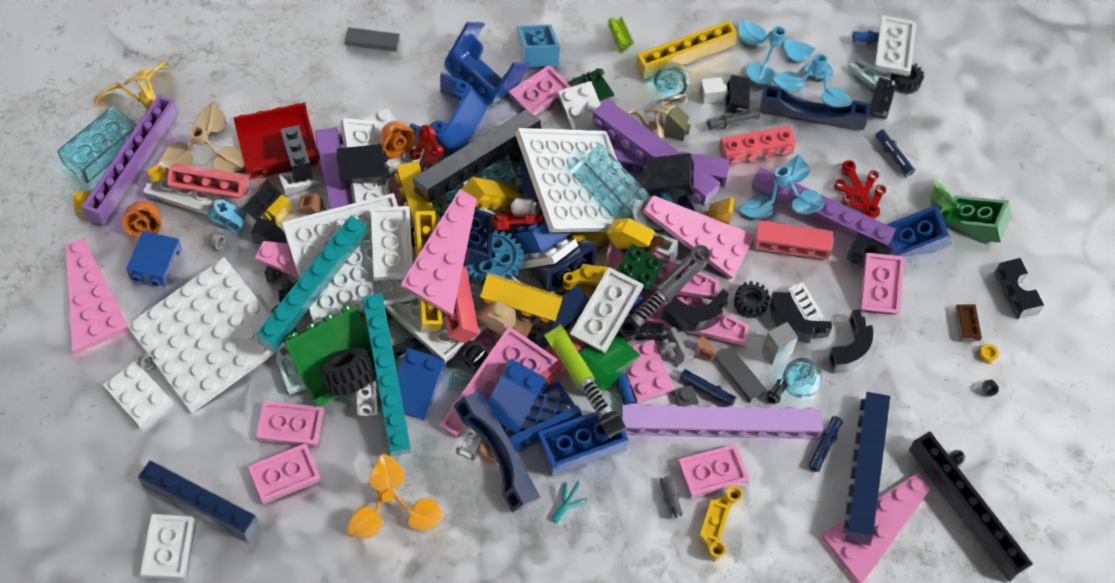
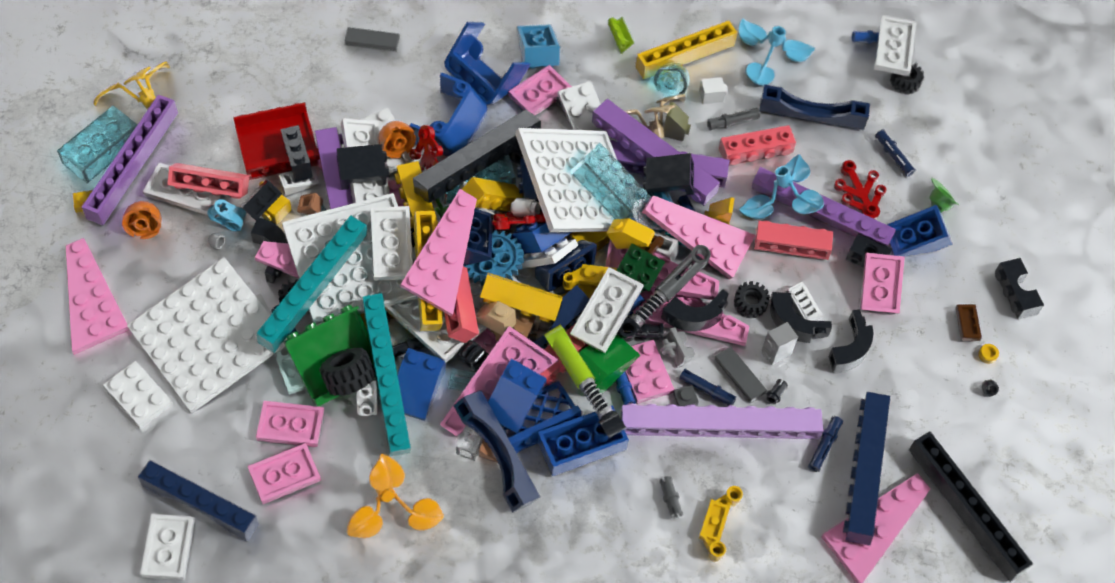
blue panel [126,231,182,287] -> none
light grey hinge [137,353,155,370] -> none
yellow tile [147,165,167,182] -> none
tan plant [158,102,244,173] -> none
teal plant [552,481,587,523] -> none
dark green hinge [568,68,615,102] -> none
bright pink plate [678,444,749,499] -> none
nougat slope [695,336,717,362] -> none
black hinge [725,75,750,114] -> none
medium azure plant [773,54,852,107] -> none
clear light blue cylinder [782,358,822,398] -> none
light aqua hinge [848,57,890,90] -> none
black hinge [869,77,897,119] -> none
green slope [944,195,1012,243] -> none
black hinge [949,450,966,467] -> none

